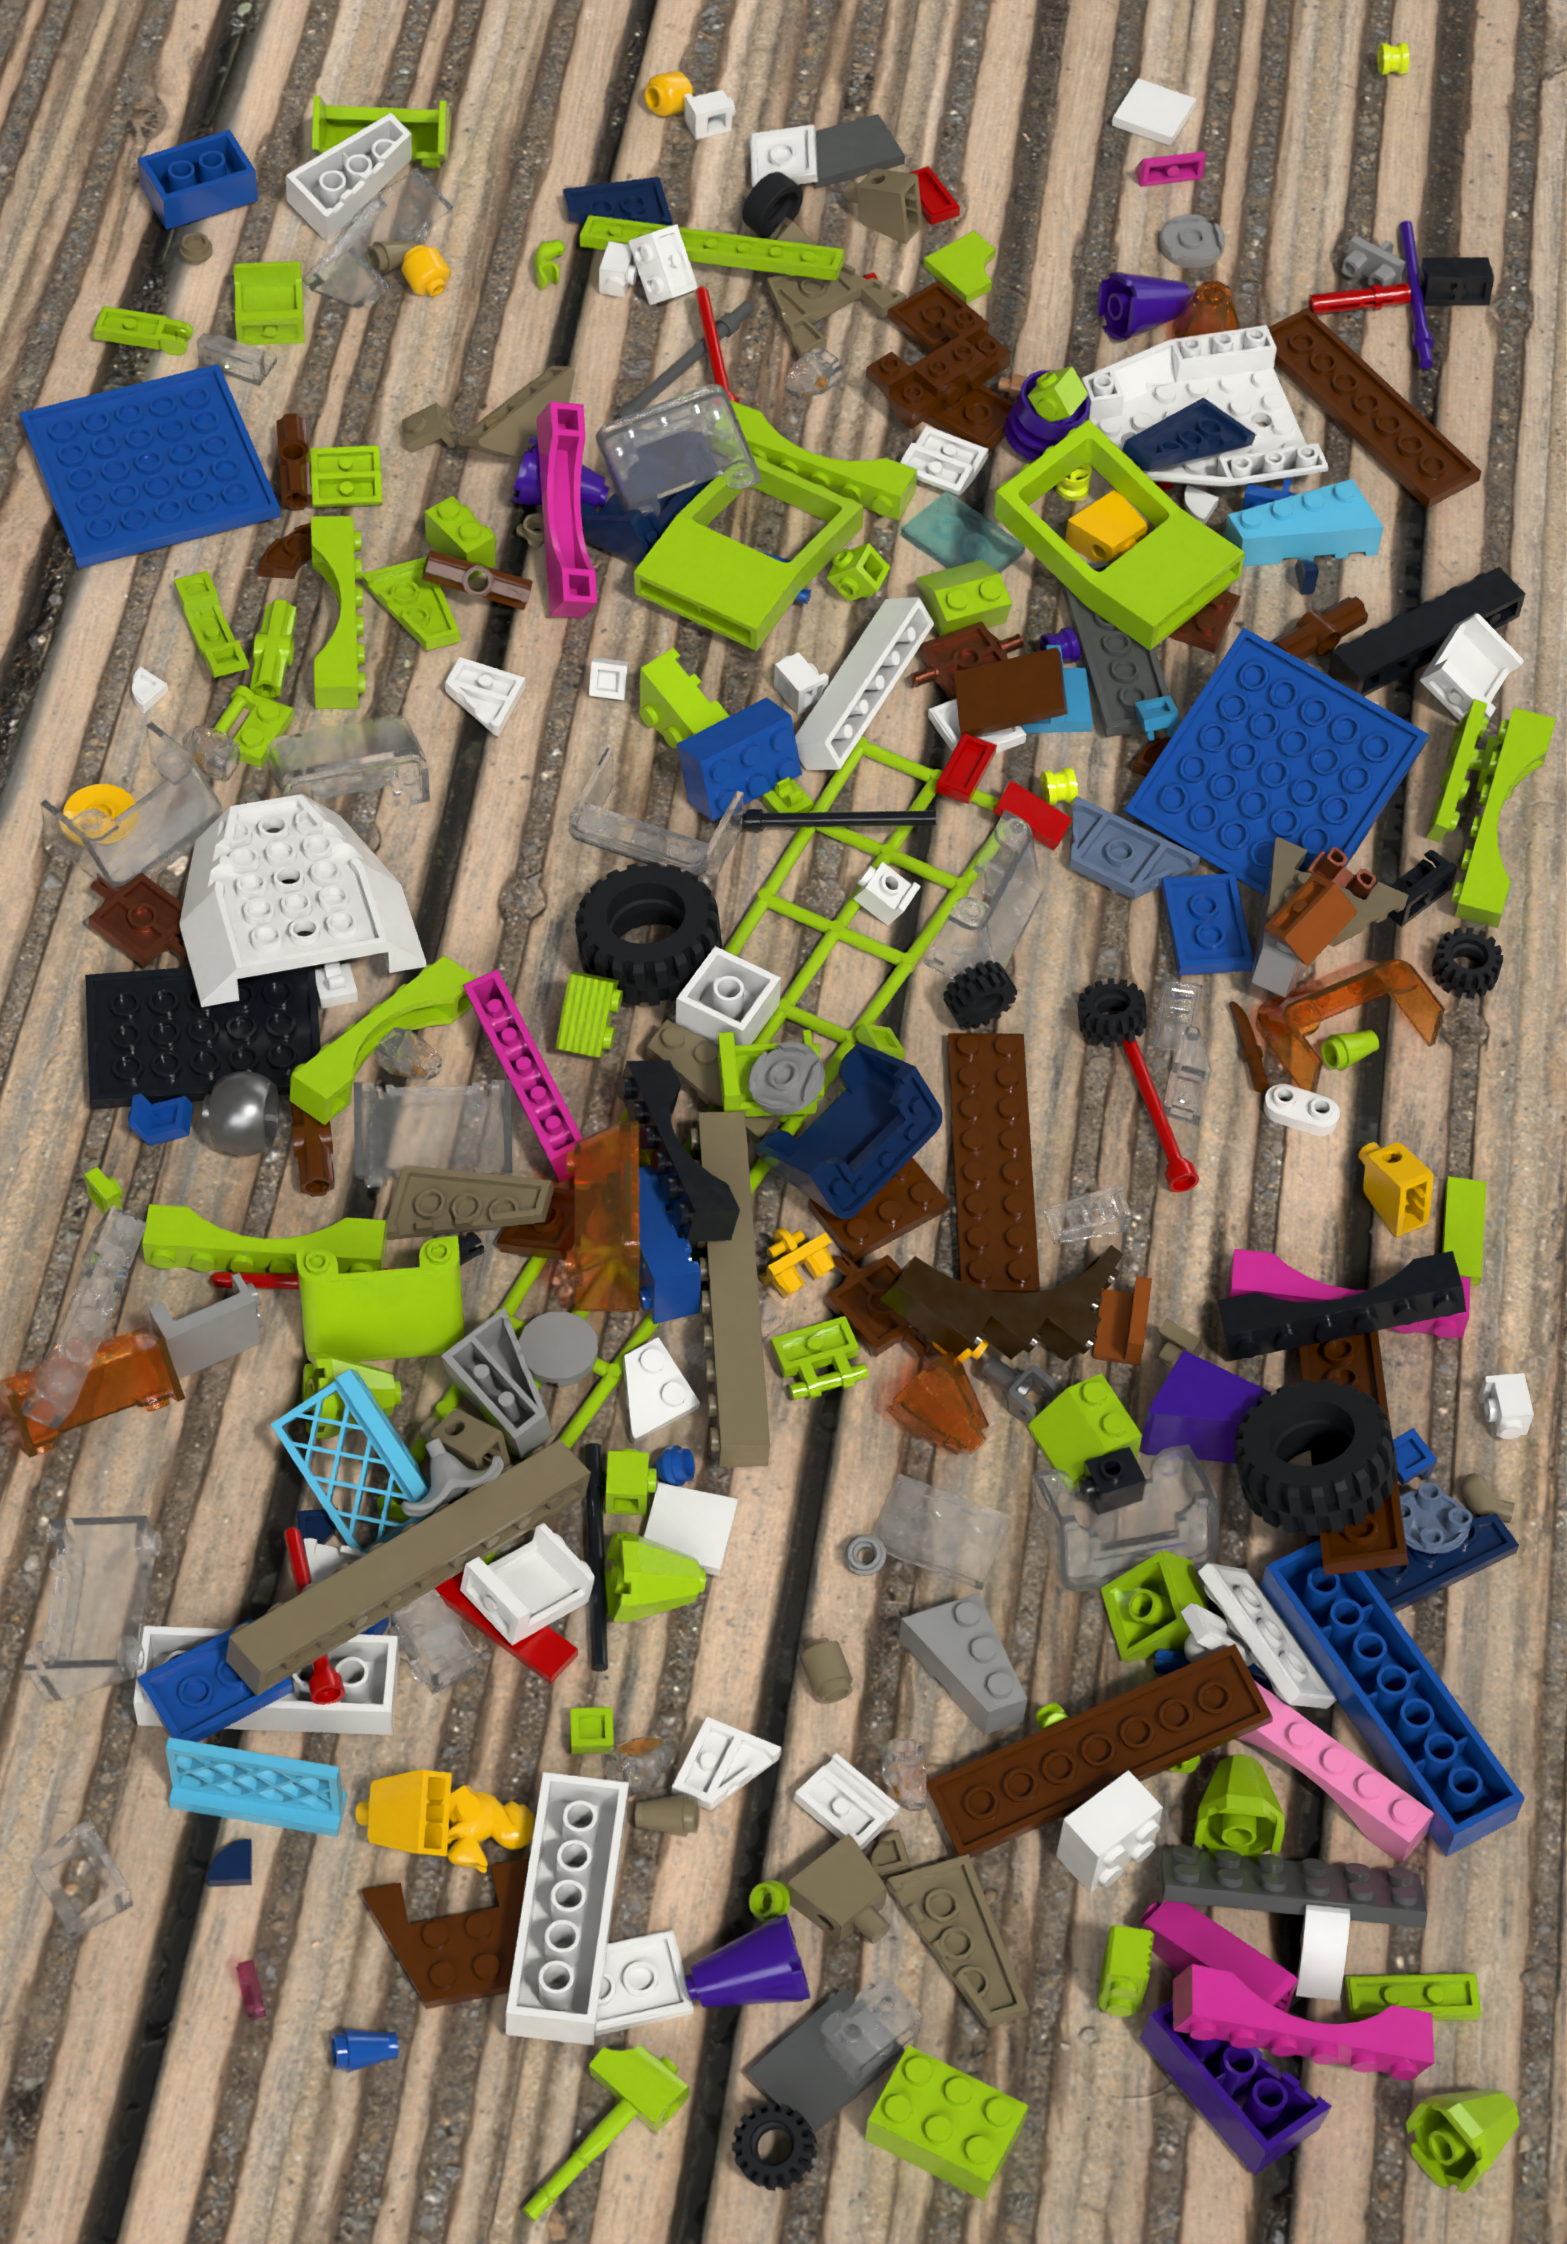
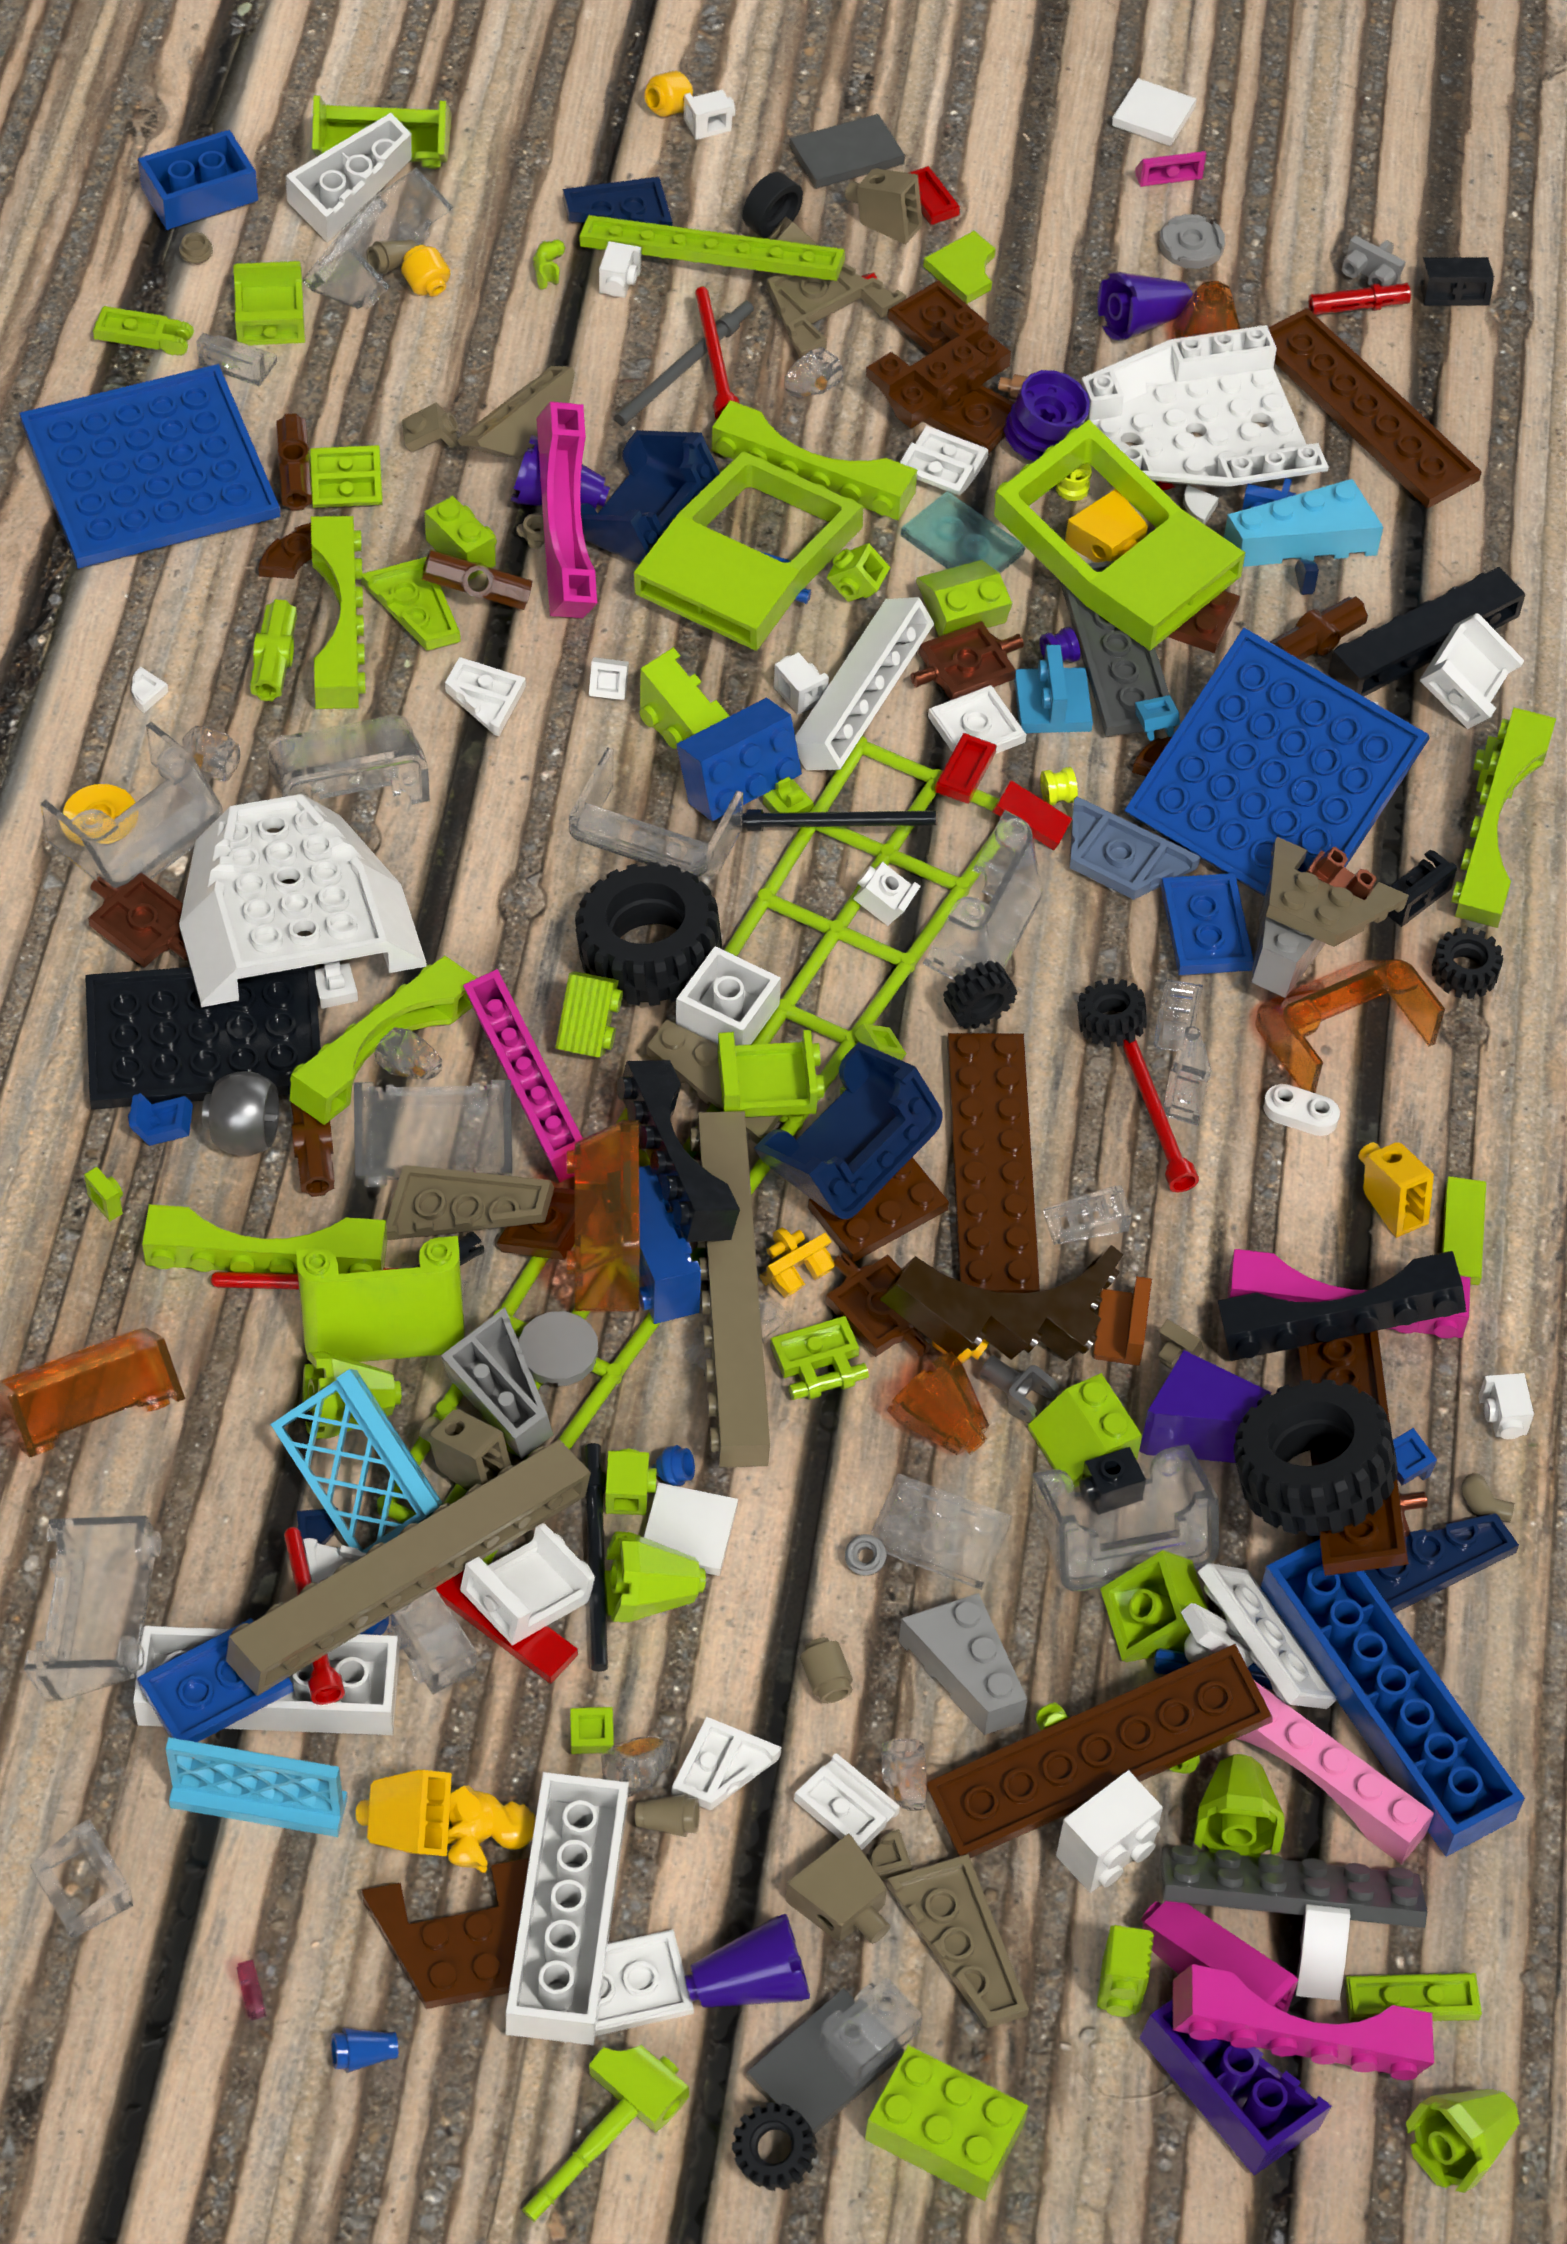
clear arch [20,1205,148,1430] -> none
light grey panel [149,1272,263,1382] -> none
lime slope [174,571,249,678] -> none
lime plate [202,685,294,768] -> none
dark blue tile [207,1839,252,1887] -> none
light grey piece [401,1438,504,1517] -> none
clear windscreen [596,384,762,518] -> none
white wing [622,1337,701,1444] -> none
white bracket [629,224,698,305] -> none
light grey tile [748,1042,825,1115] -> none
lime plate [749,1880,790,1923] -> none
white tile [750,125,818,187] -> none
reddish brown tile [954,647,1068,736] -> none
lime brick [1028,366,1089,422] -> none
dark blue wing [1122,397,1256,470] -> none
reddish brown piece [1229,1001,1269,1092] -> none
dark orange panel [1263,873,1357,966] -> none
lime cone [1320,1030,1379,1071] -> none
neon yellow wheel [1377,42,1409,75] -> none
dark purple bar [1399,221,1433,369] -> none
sand blue dish [1400,1482,1472,1554] -> none
lime wing [1426,699,1489,843] -> none

